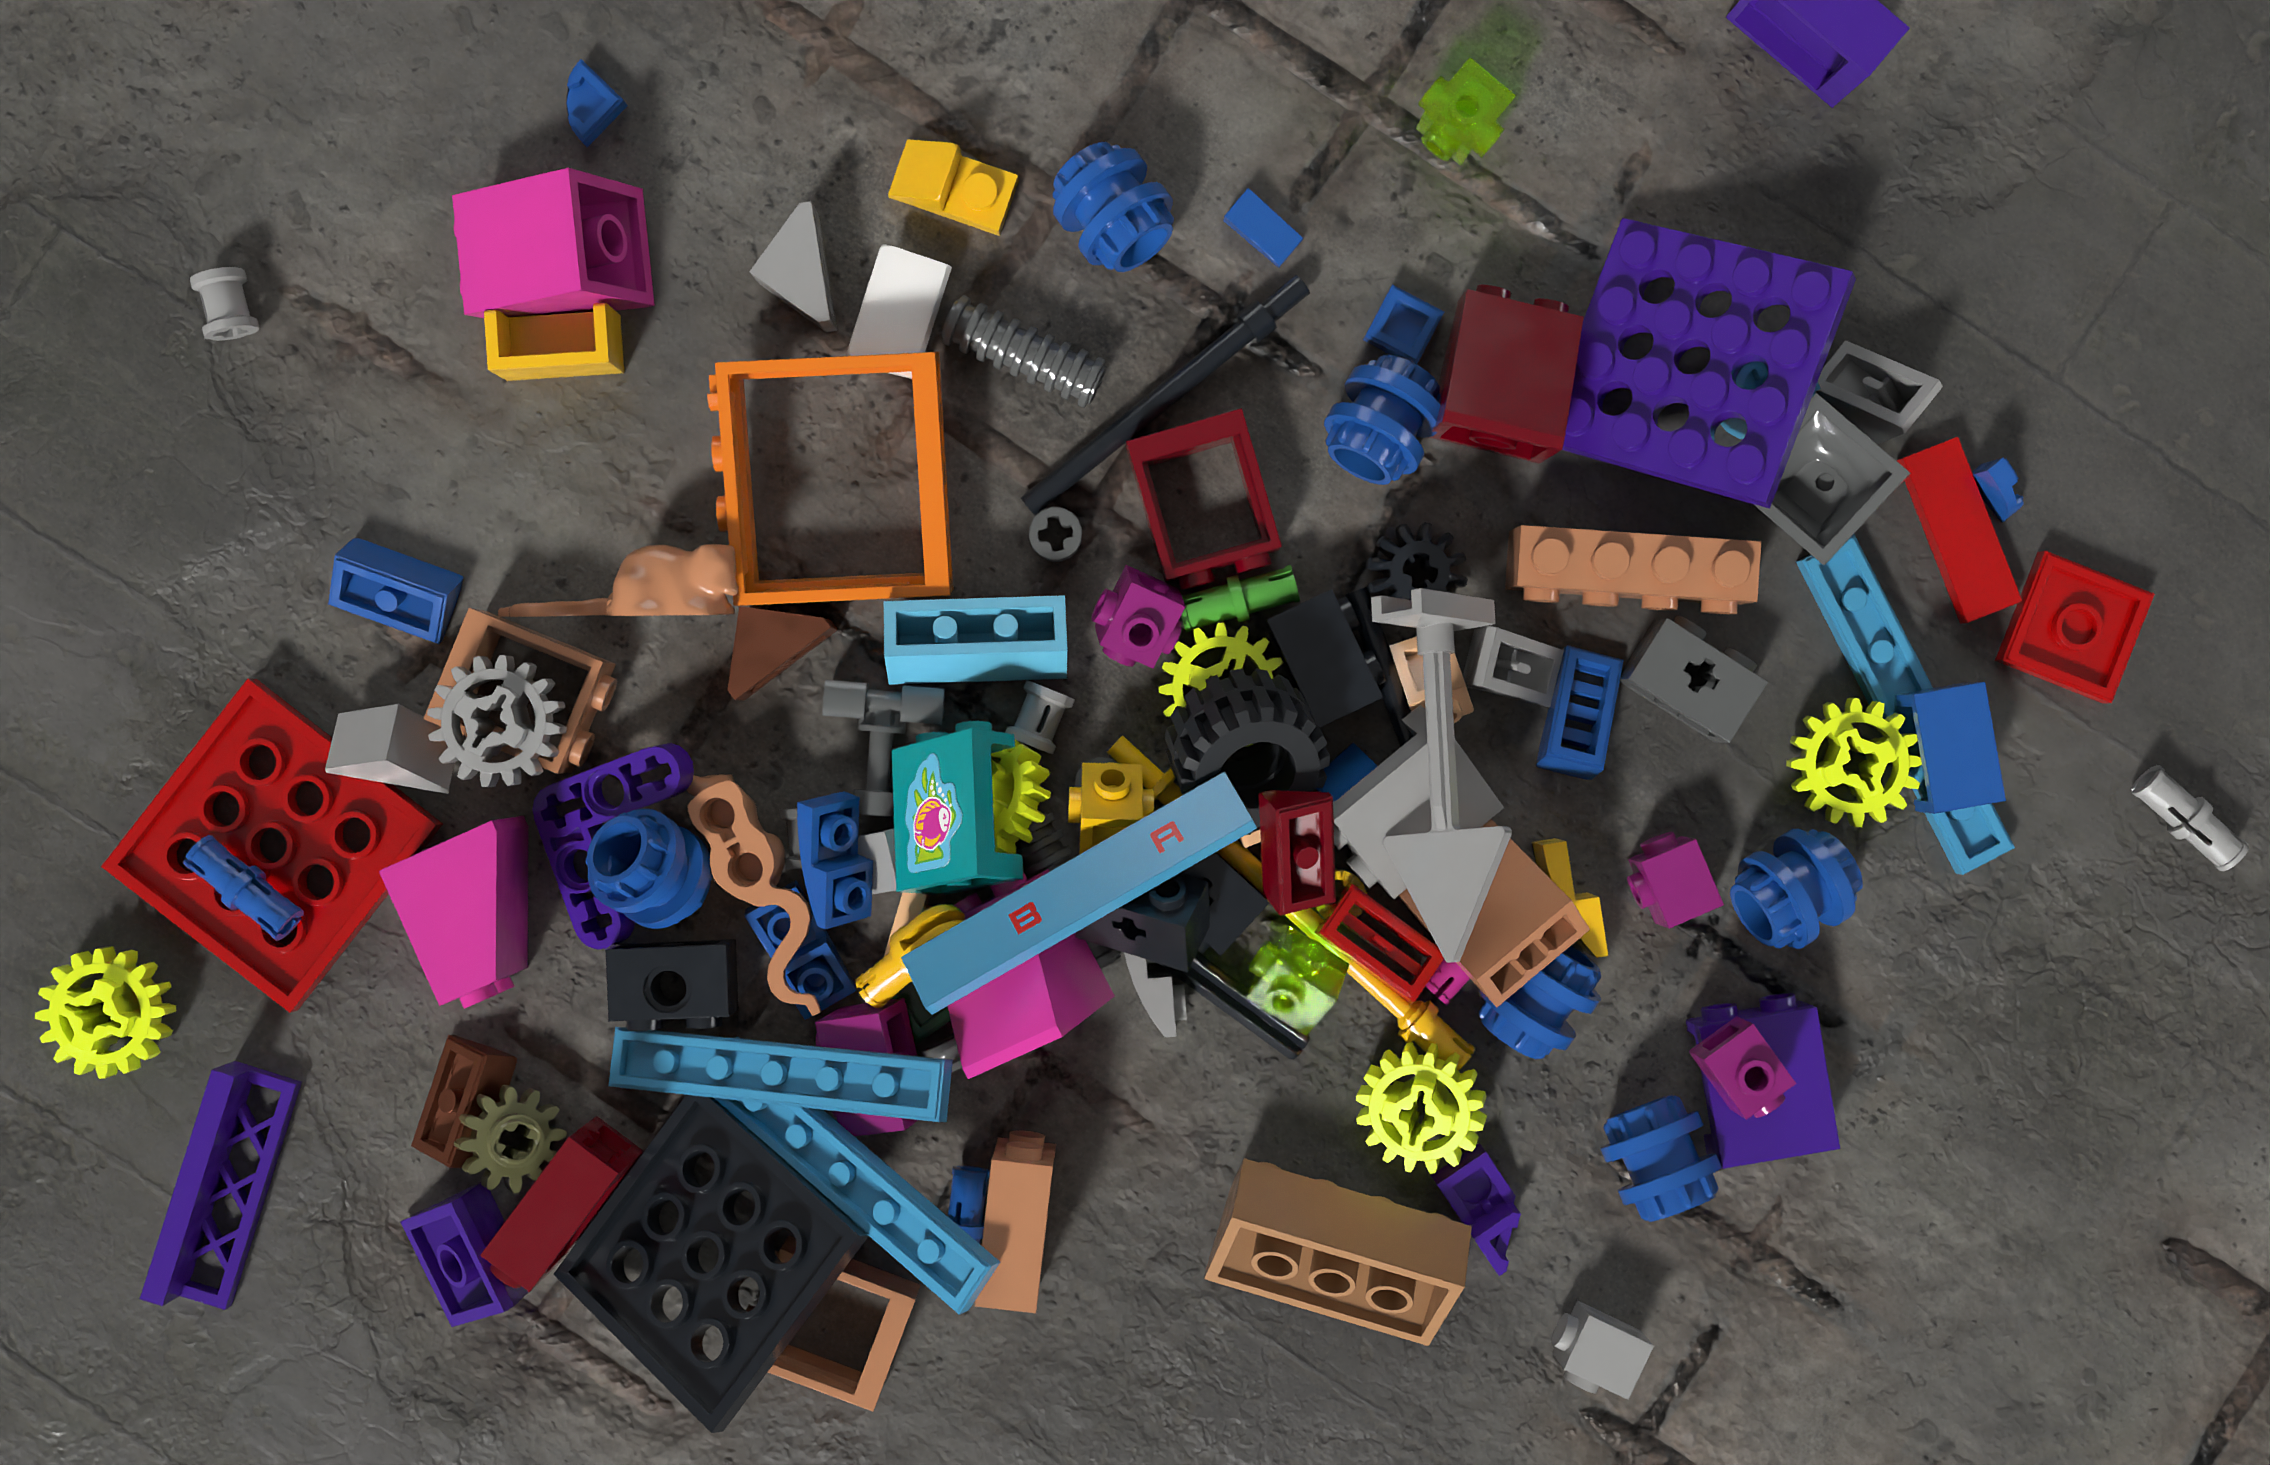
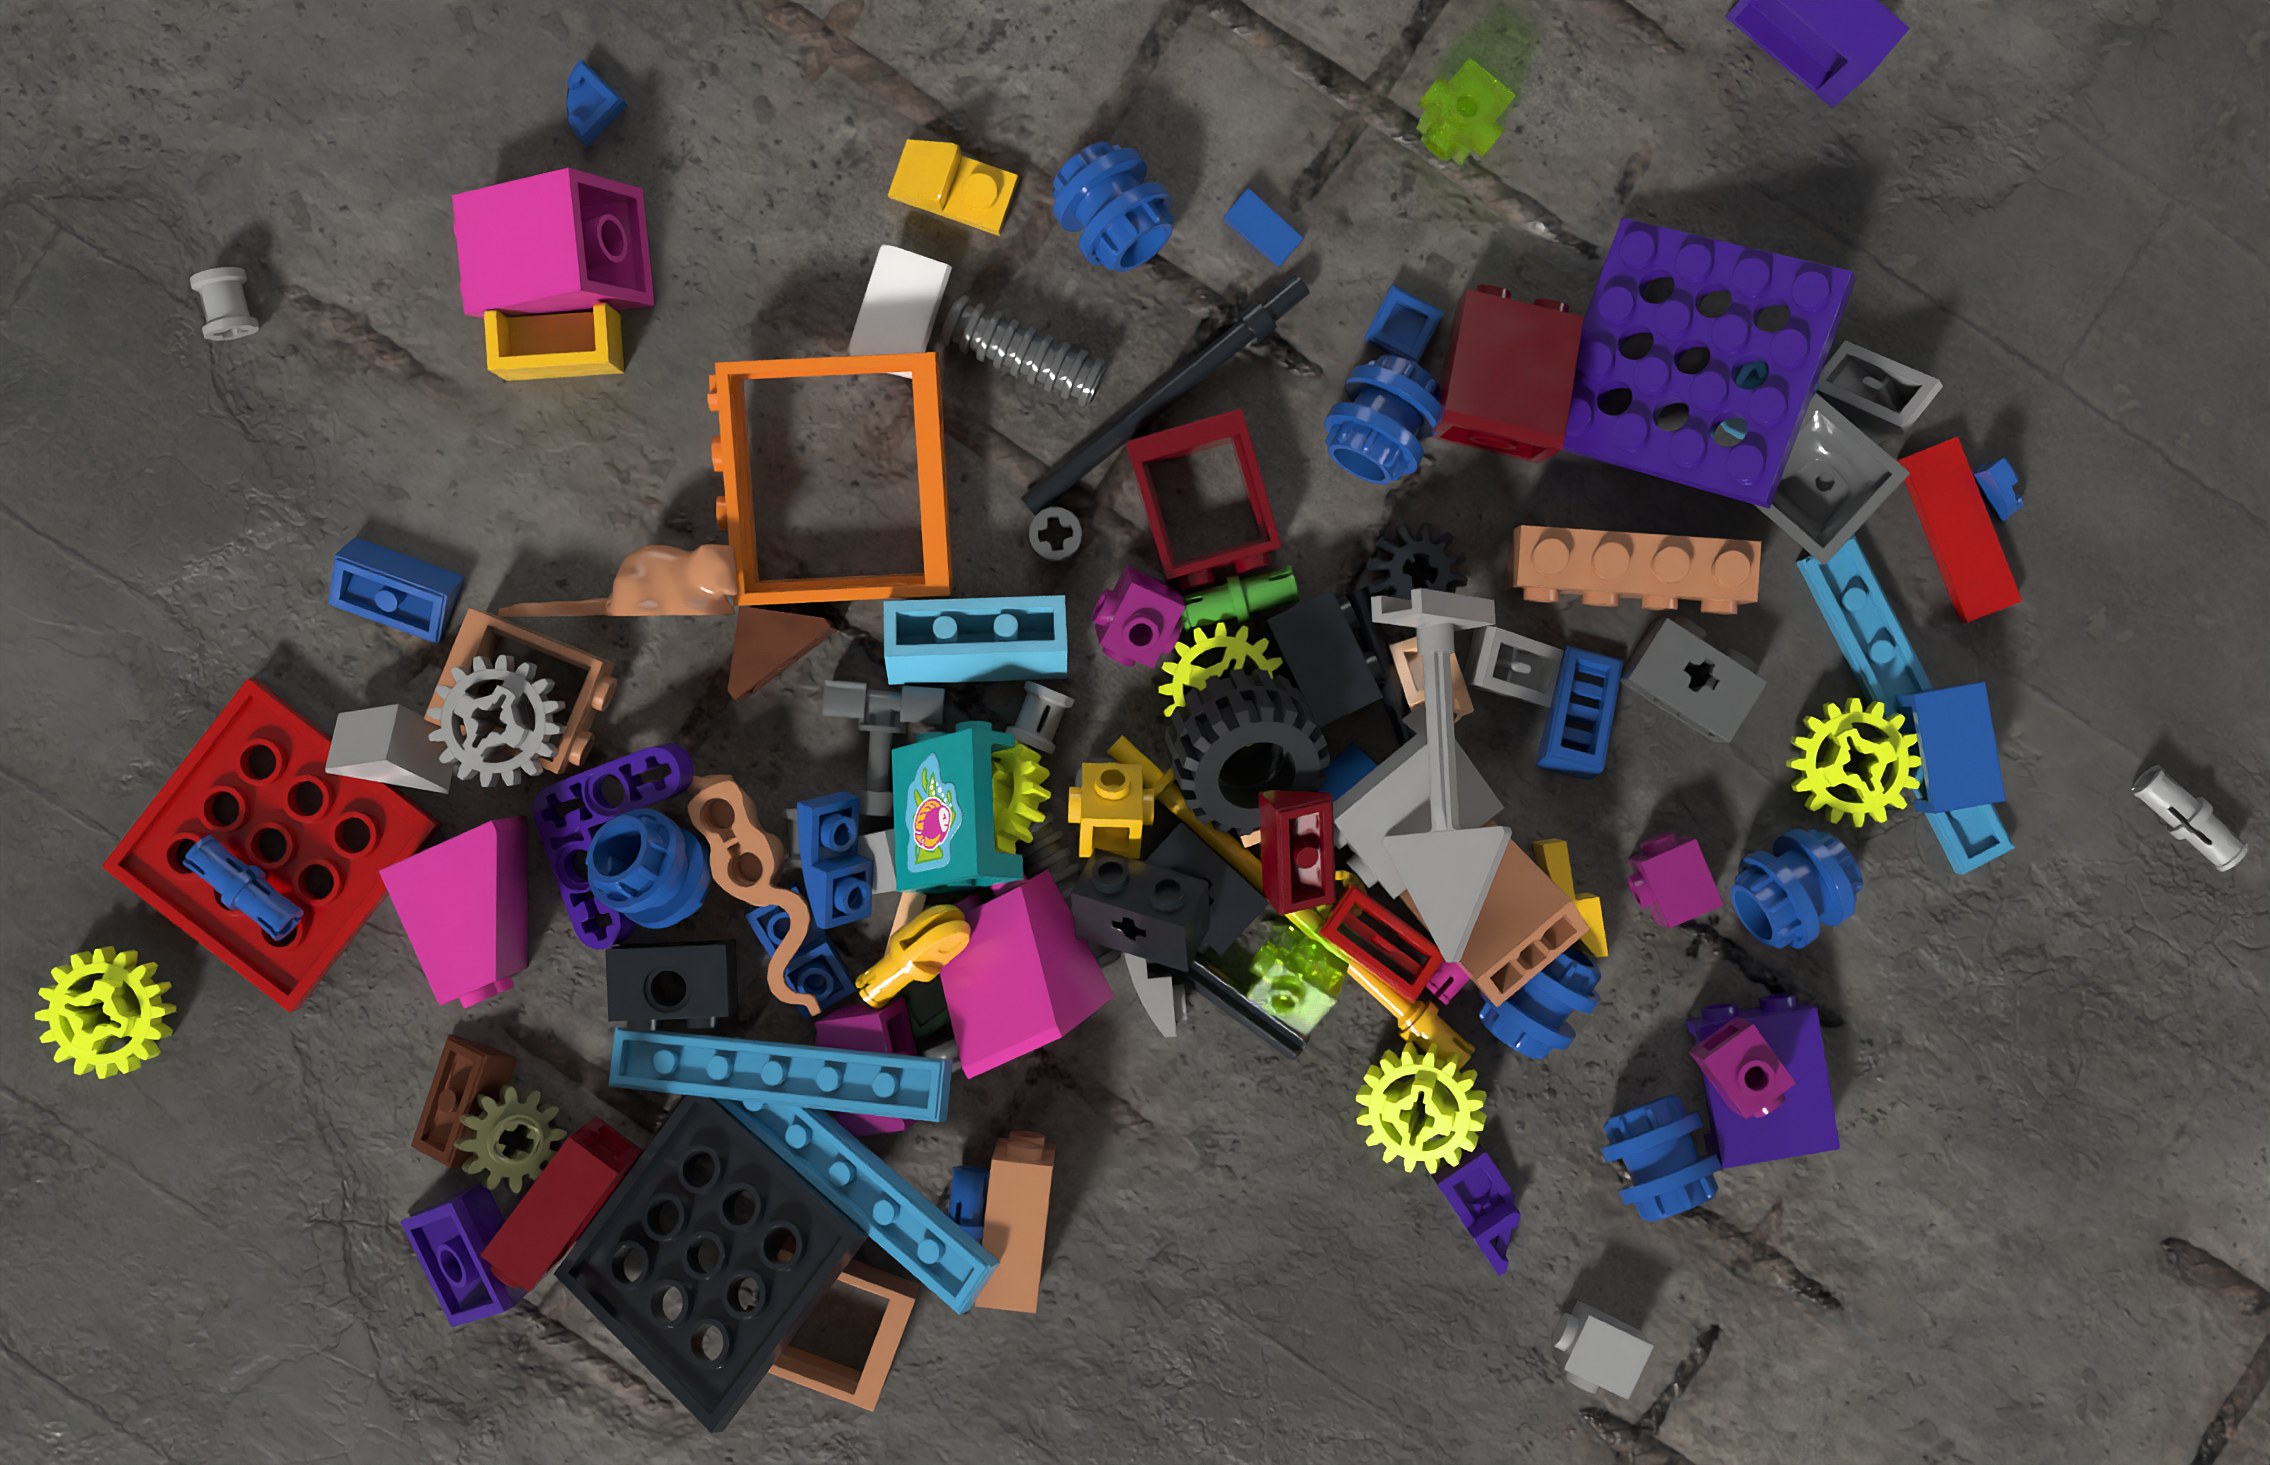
dark purple fence [140,1061,302,1310] -> none
light grey slope [749,201,837,332] -> none
dark azure tile [901,772,1257,1015] -> none
medium nougat slope [1204,1158,1472,1346] -> none
red tile [1995,551,2155,704] -> none

